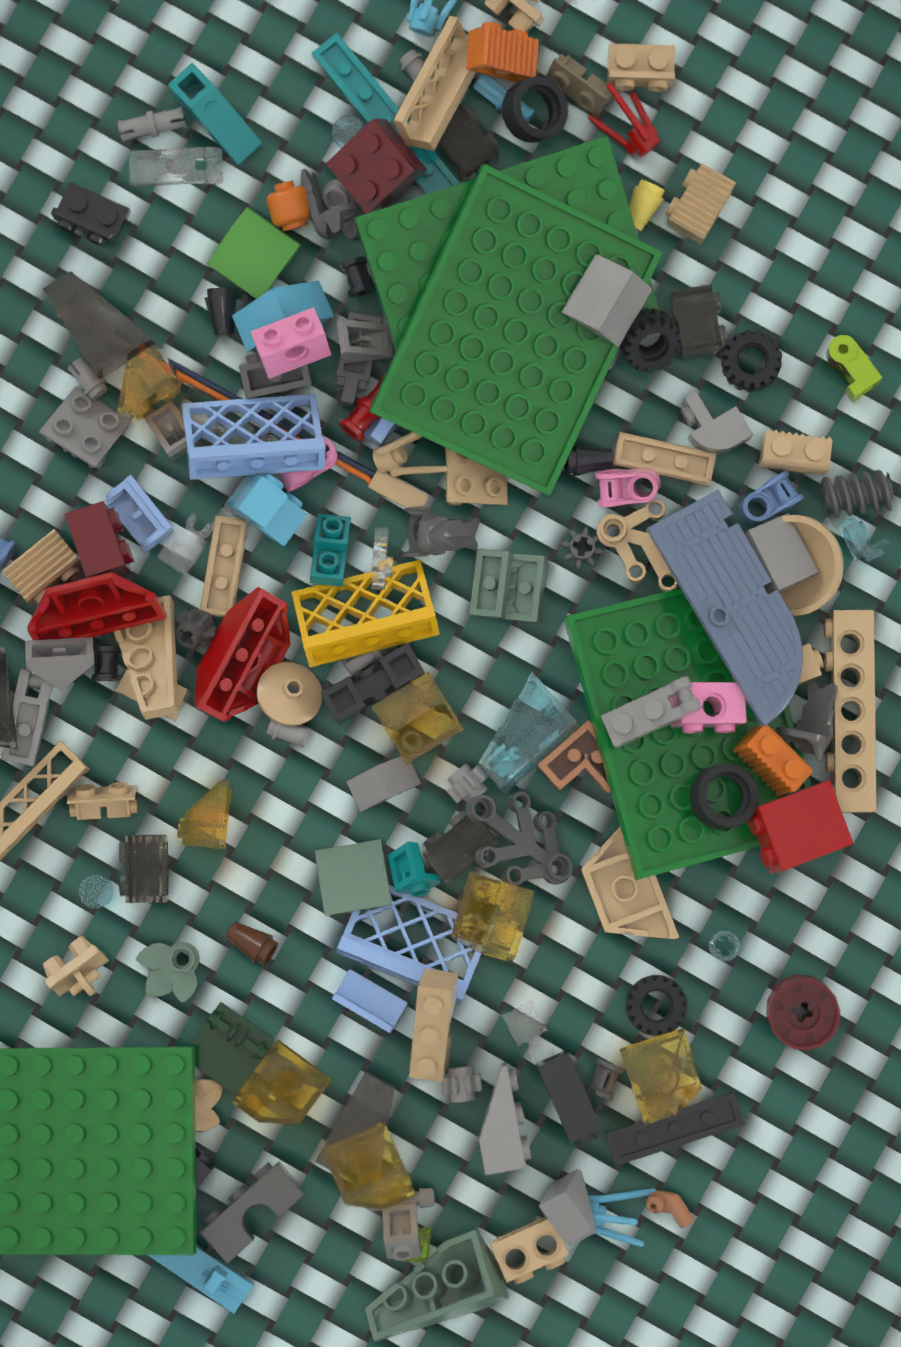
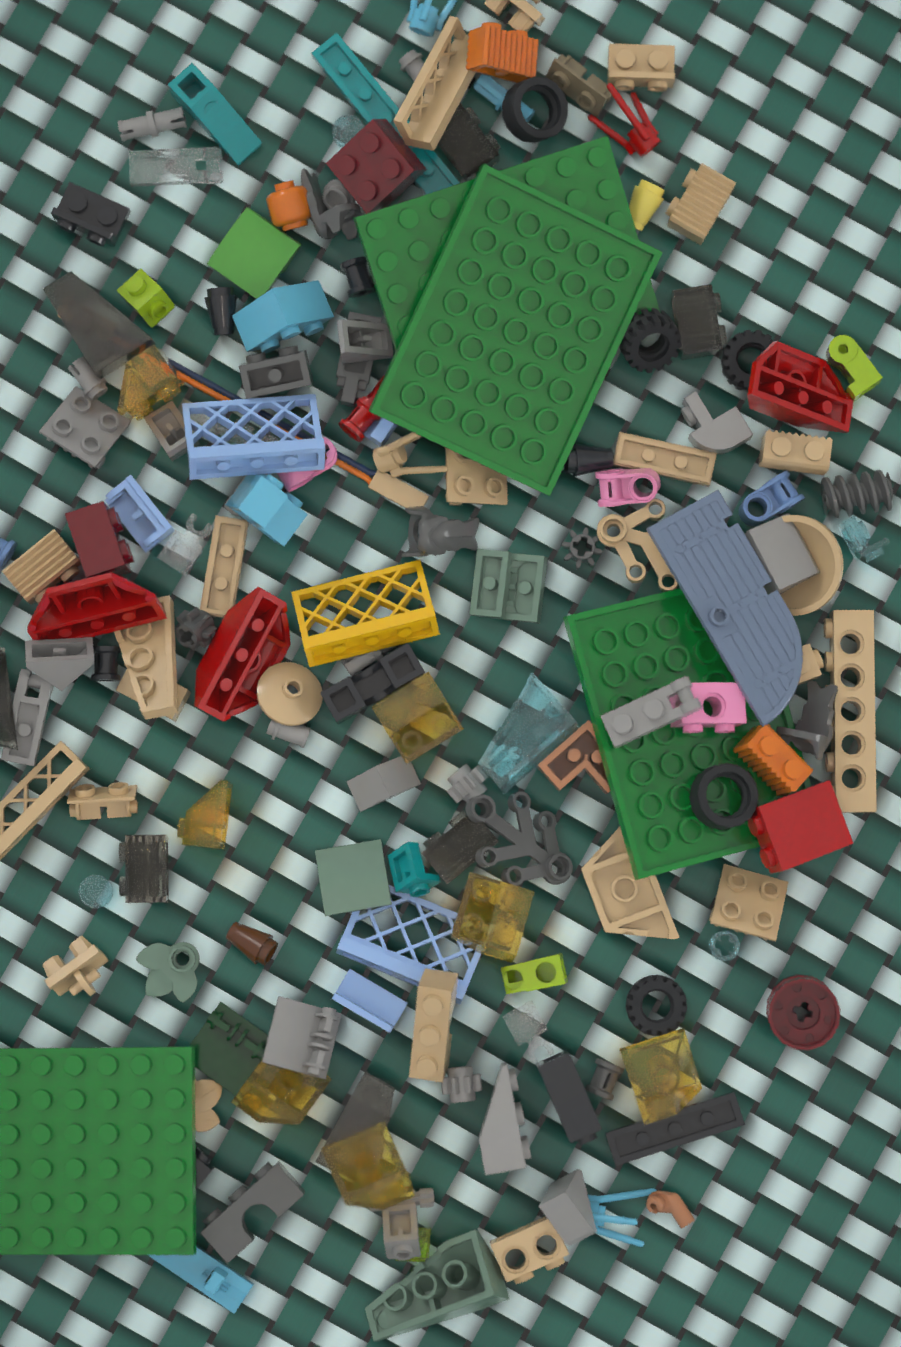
bright pink brick [251,307,331,379] -> none
teal slope [310,513,351,587] -> none
clear plate [371,527,393,590] -> none
light grey slope [561,254,652,347] -> none
none -> lime bracket [117,268,175,328]
none -> light grey hinge [262,996,342,1079]
none -> lime leg [501,953,568,994]
none -> tan hinge [709,864,788,942]
none -> red wedge [747,341,854,433]

